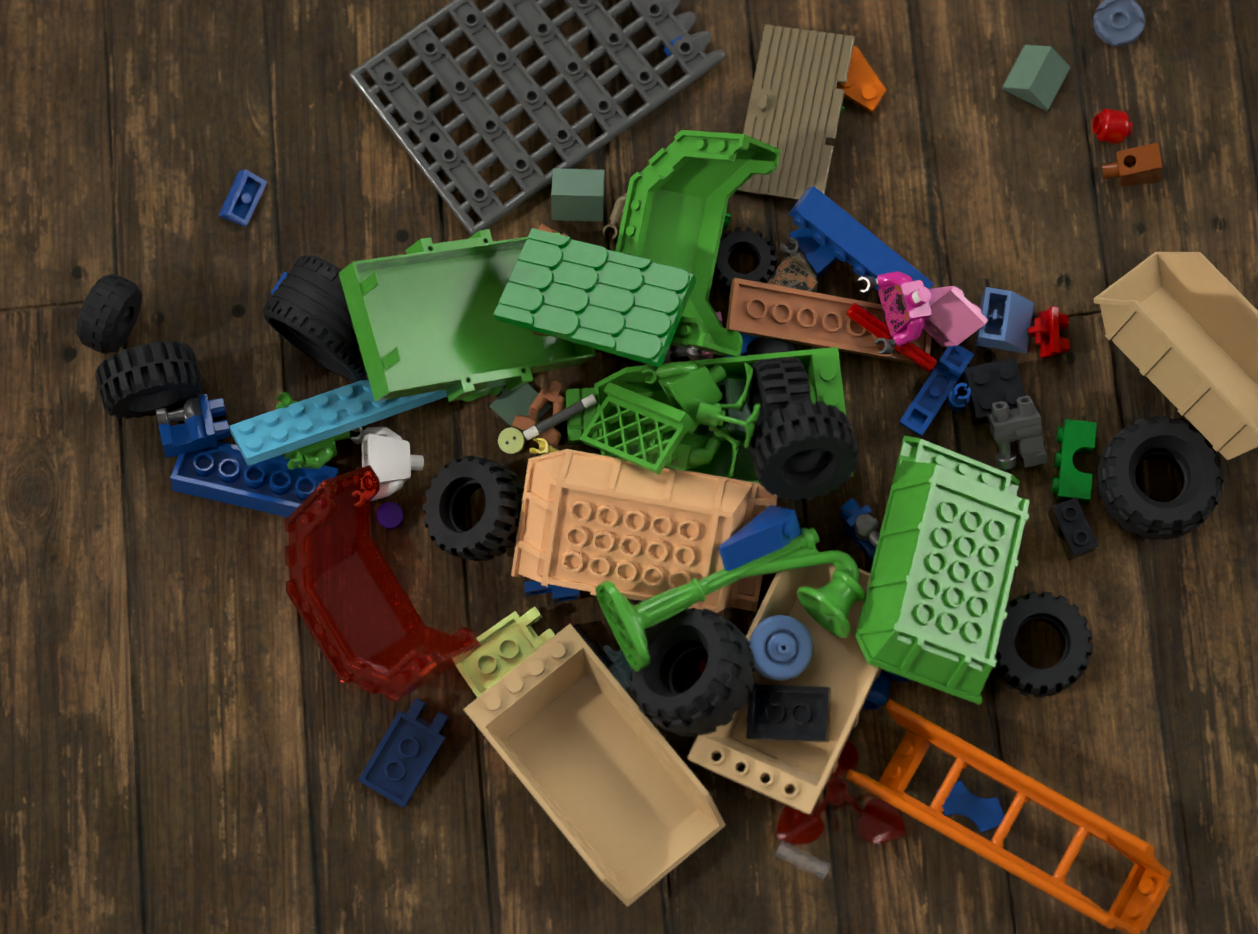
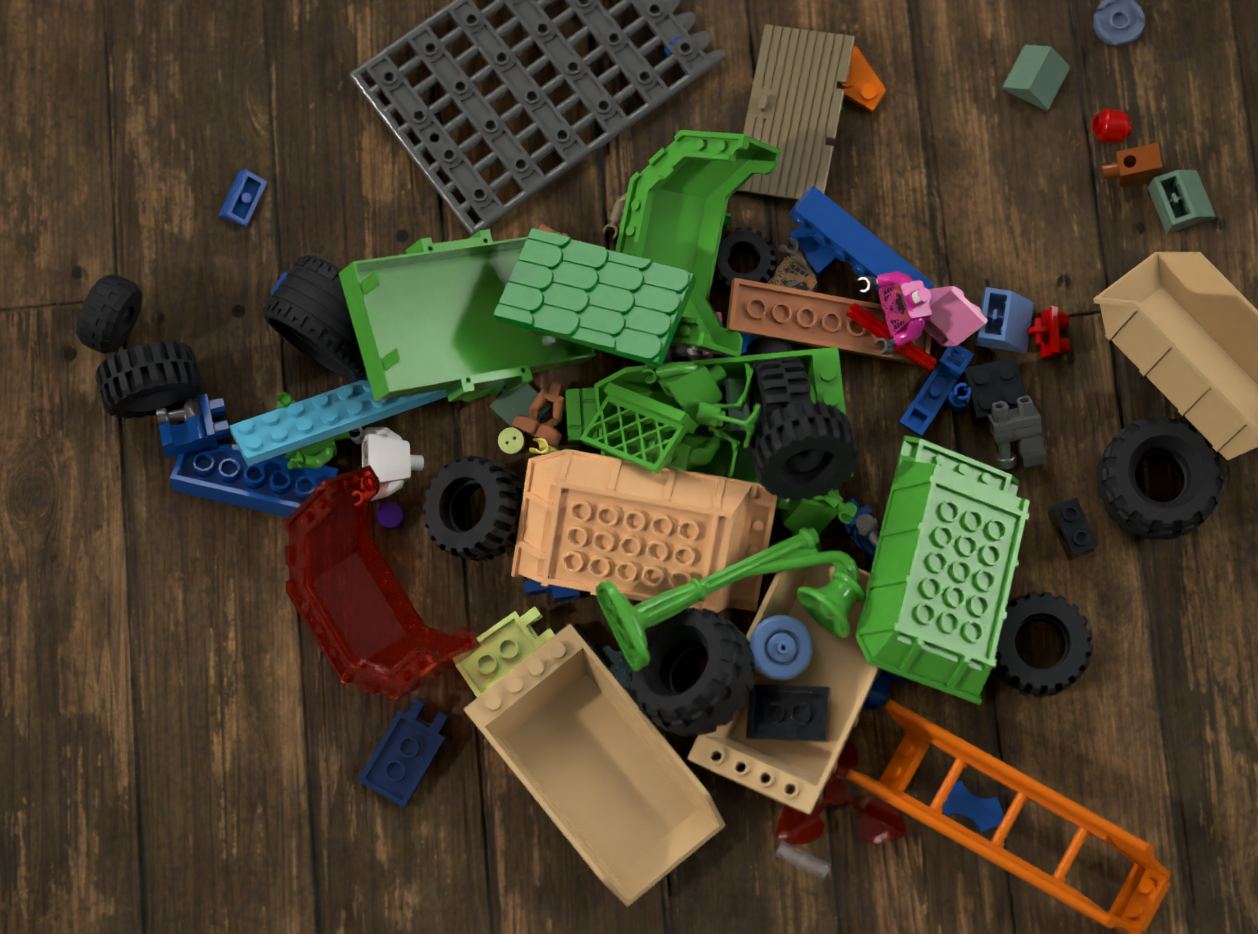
dark grey bar [523,394,597,441] -> none
sand green slope [551,168,605,222] -> none
blue slope [718,505,801,571] -> none
green arch [1051,419,1097,505] -> none
none -> bright green torso [776,489,857,552]
none -> sand green slope [1148,170,1216,234]

